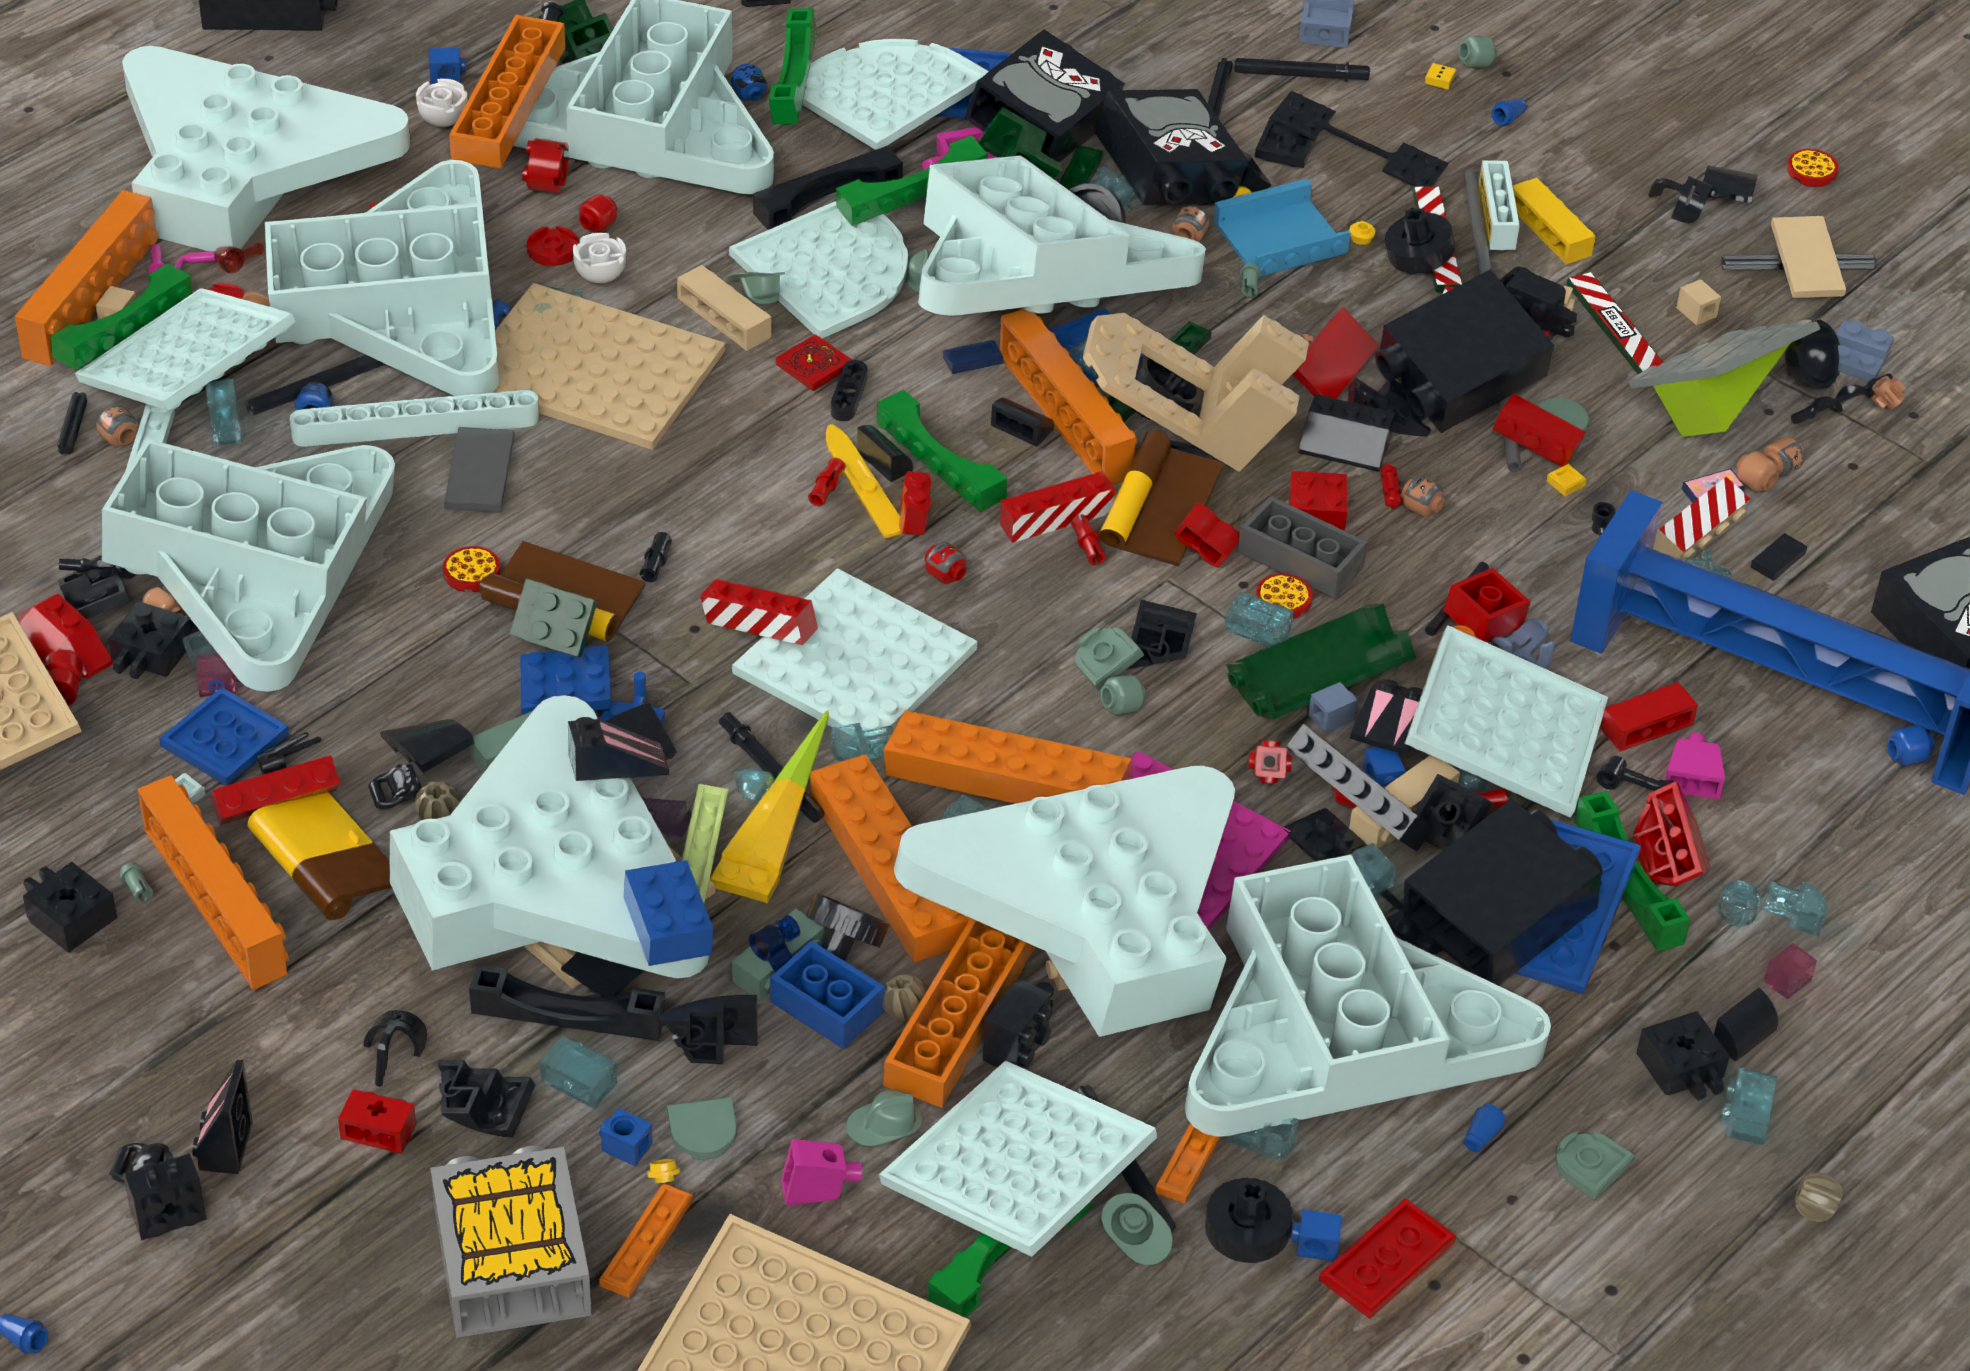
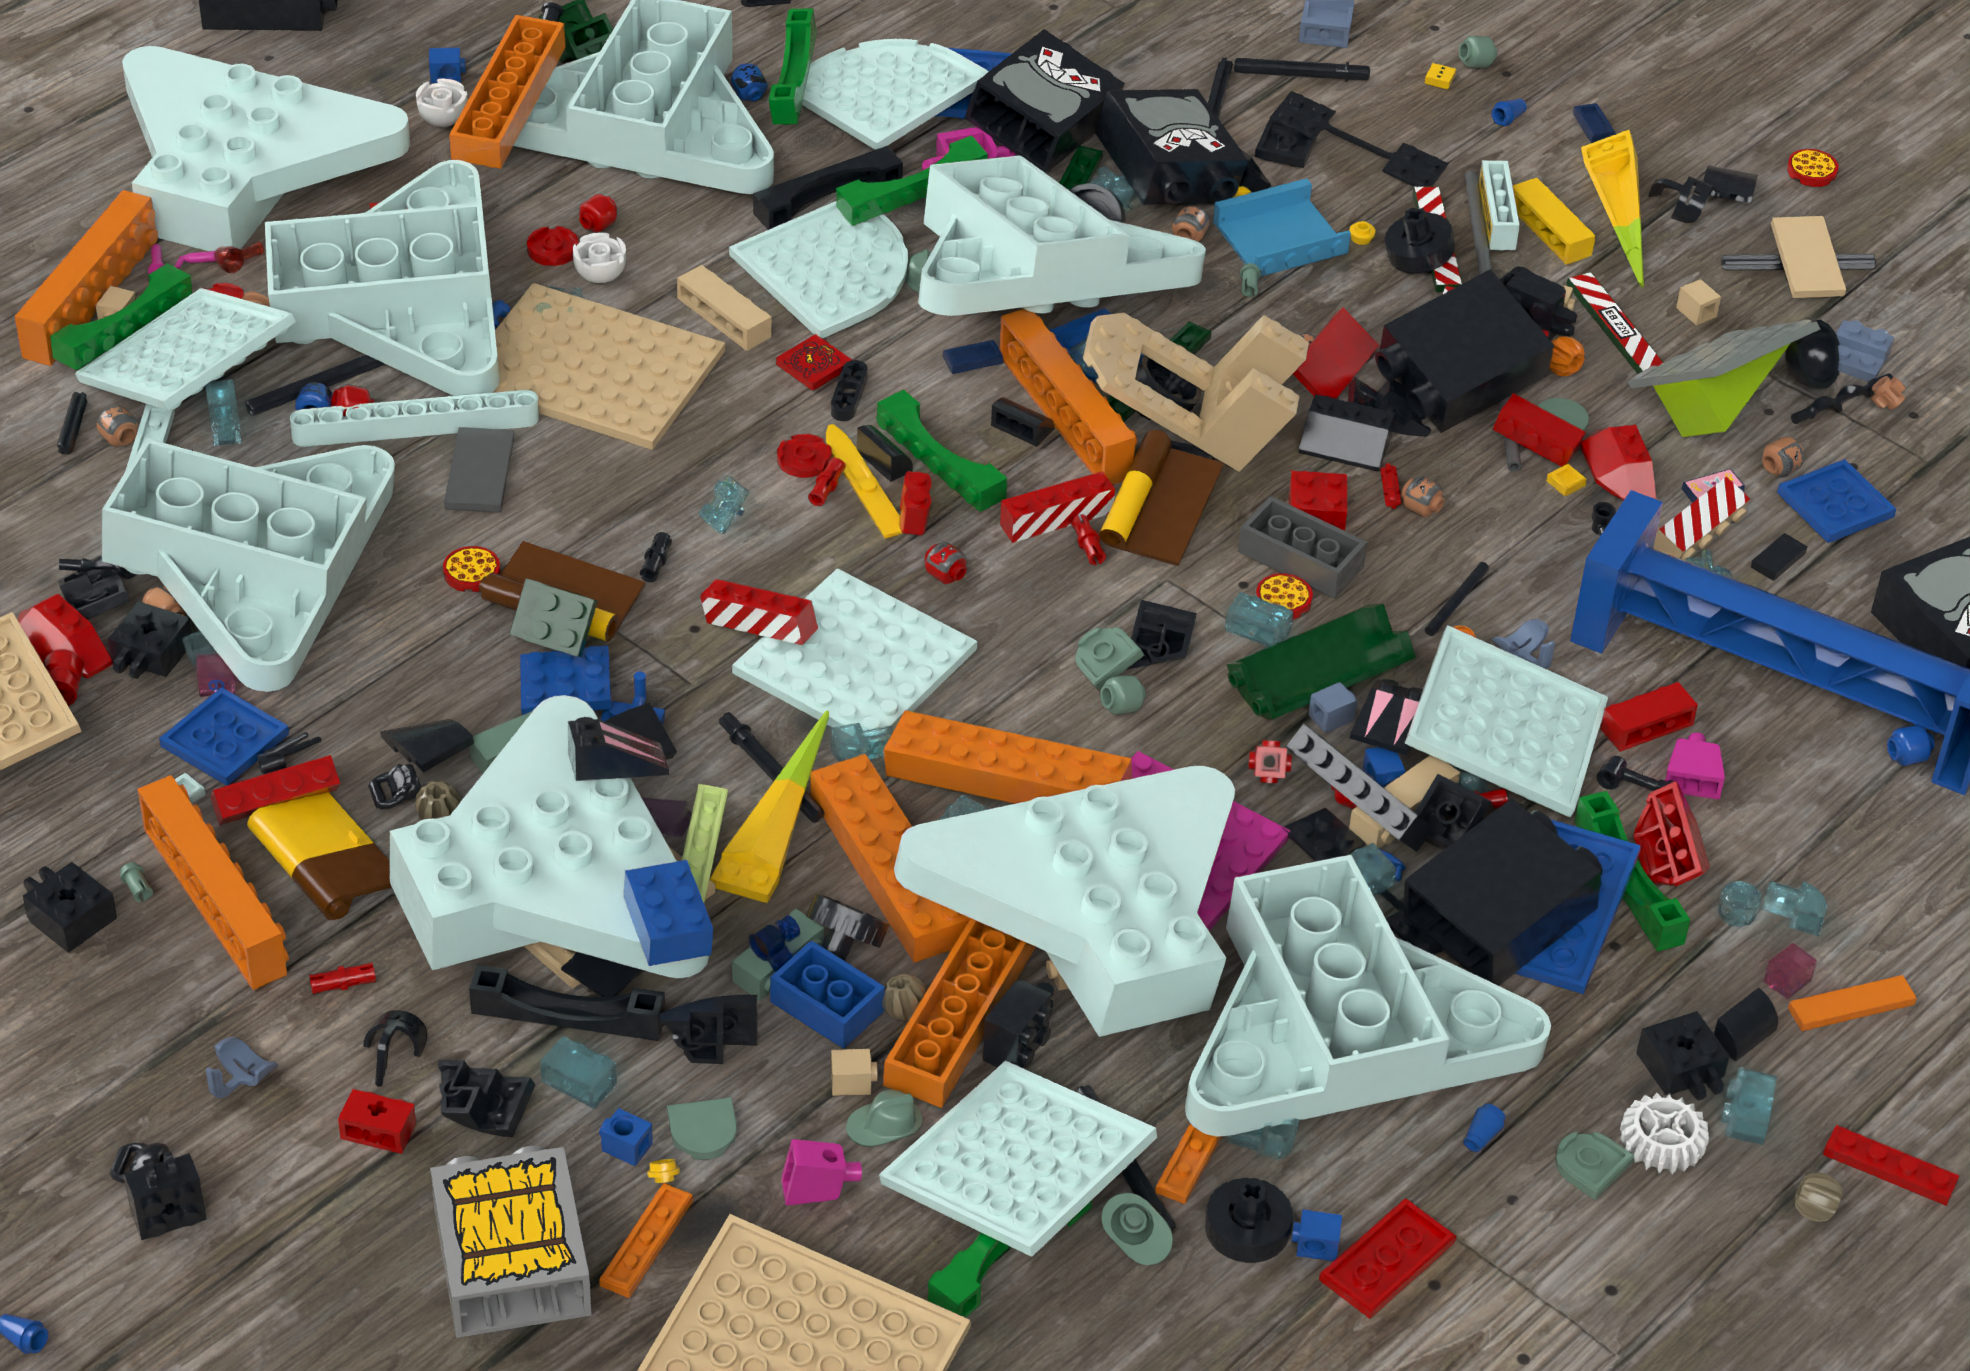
black slope [192,1060,253,1174] -> none
red brick [522,138,569,194] -> none
sand green piece [725,272,785,305] -> none
clear light blue cone [734,768,775,801] -> none
dark green bracket [978,107,1063,179] -> none
red brick [1174,503,1240,568] -> none
red brick [1443,568,1531,643] -> none
nougat head [1737,451,1779,492] -> none
none -> sand blue helmet [206,1036,279,1098]
none -> red pin [309,962,376,995]
none -> red head [331,384,374,416]
none -> clear light blue hips [699,475,750,534]
none -> red tile [777,434,832,478]
none -> tan brick [831,1049,877,1096]
none -> blue piece [1373,849,1406,882]
none -> orange piece [1549,336,1585,377]
none -> dark blue tile [1573,103,1616,143]
none -> red wedge [1580,425,1656,501]
none -> yellow plate [1581,130,1644,288]
none -> white gear [1620,1093,1709,1174]
none -> blue plate [1777,459,1896,543]
none -> orange tile [1788,975,1917,1031]
none -> red plate [1823,1125,1960,1206]

